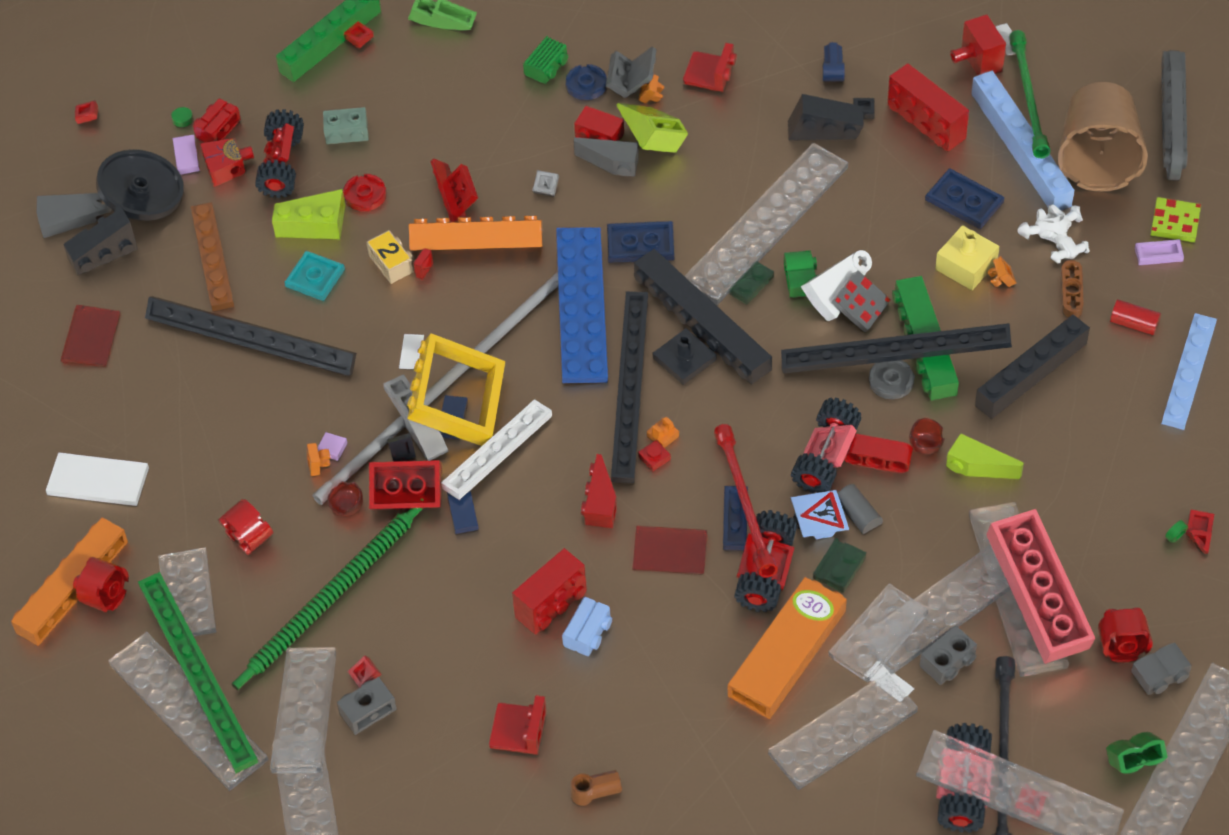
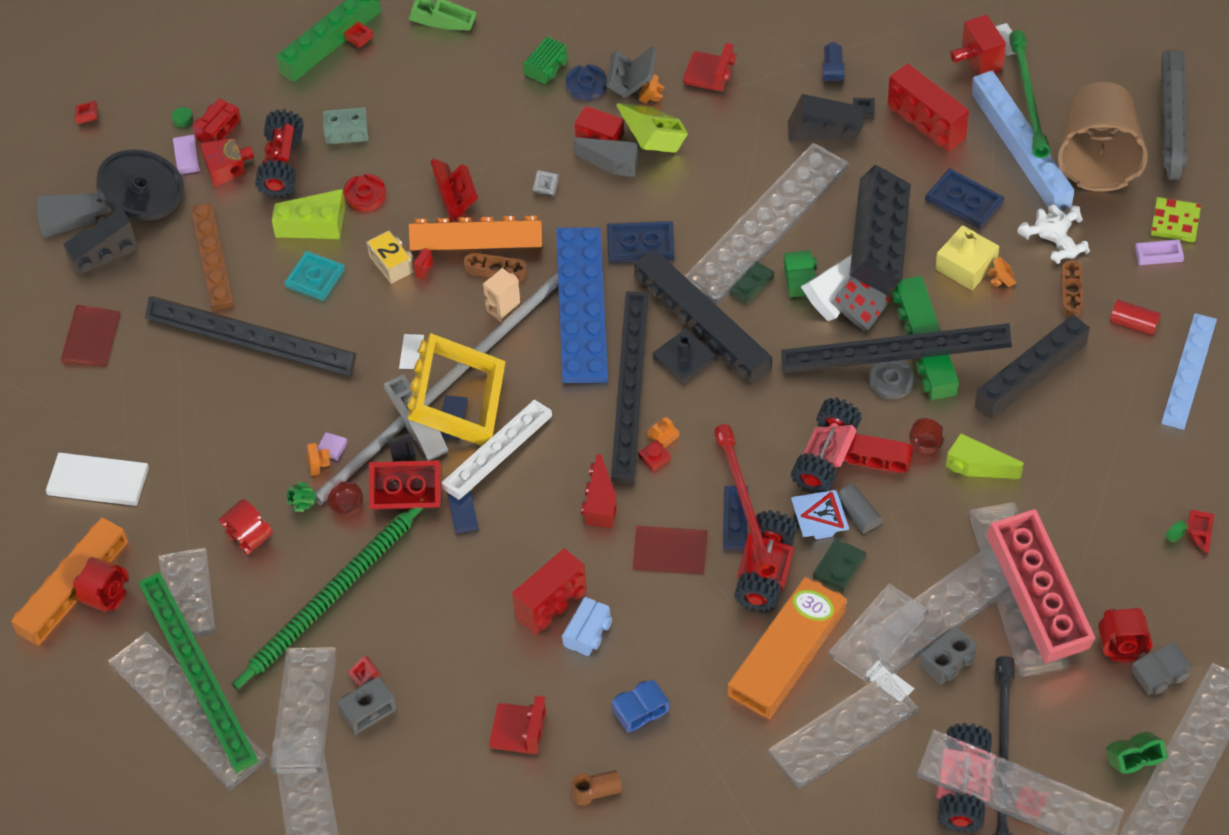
none -> green gear [286,482,316,512]
none -> dark orange beam [464,253,527,281]
none -> light nougat brick [483,268,521,323]
none -> blue brick [612,680,670,733]
none -> black brick [850,164,911,294]

